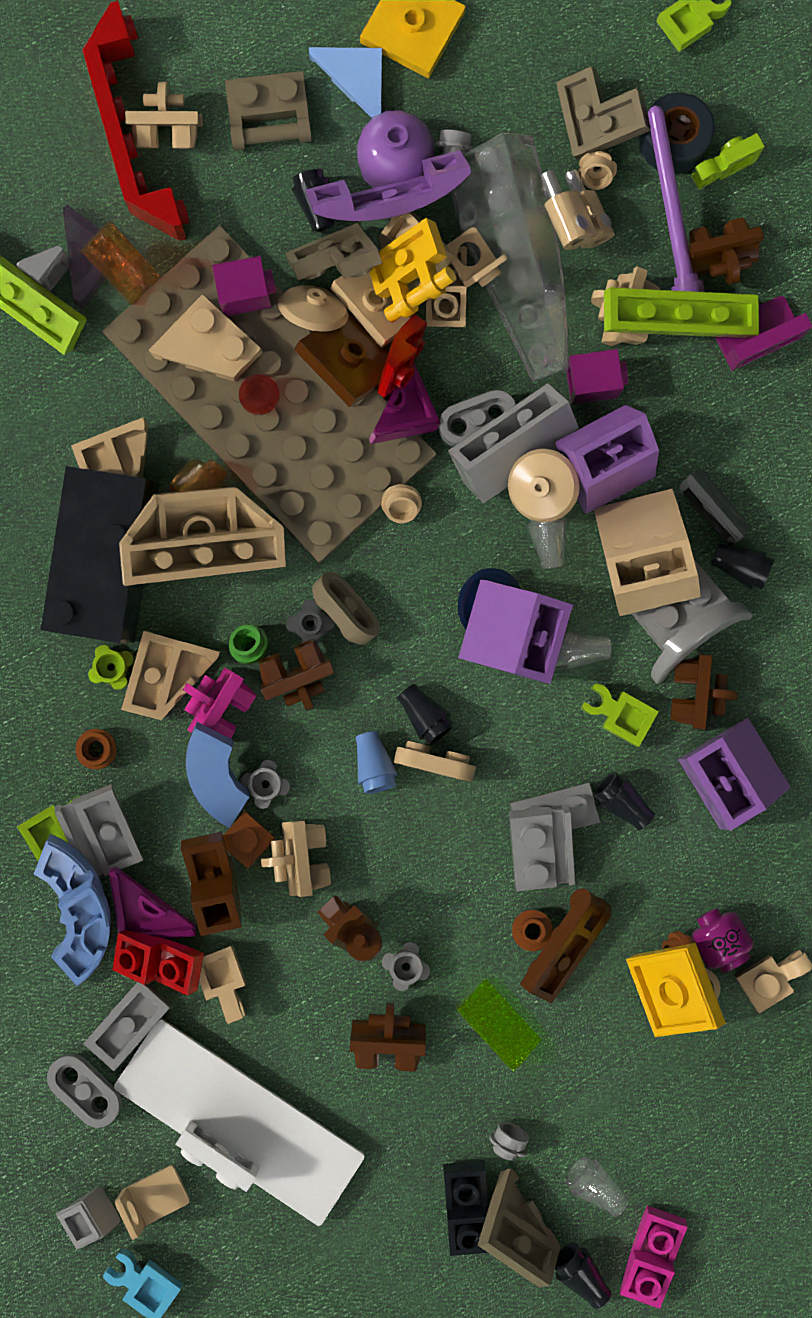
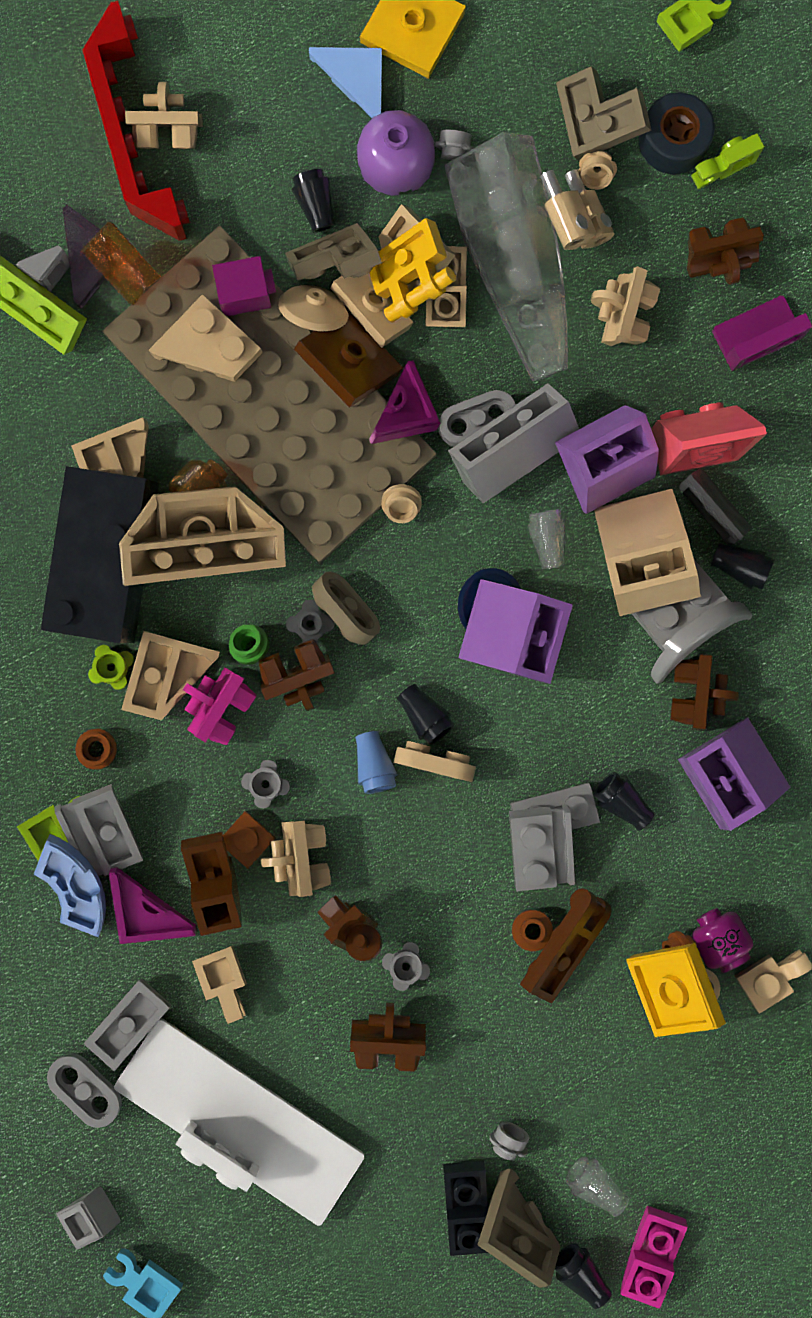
medium blue tile [51,877,111,986] -> none
red slope [112,930,204,996] -> none
tan bracket [115,1165,190,1240] -> none
medium blue tile [186,722,250,828] -> none
dark tan plate [225,71,312,151] -> none
clear red plate [239,374,280,415] -> none
medium lavender slope [306,150,471,221] -> none
red slope [378,314,427,398] -> none
tan bracket [446,227,508,288] -> none
clear neon green slope [456,978,541,1072] -> none
tan piece [508,449,580,522] -> none
clear cone [555,631,611,671] -> none
magenta brick [565,349,628,405] -> none
lime plate [580,684,659,747] -> none
lime plate [604,287,759,338] -> none
medium lavender piece [648,106,705,292] -> none
none -> coral slope [651,402,767,476]

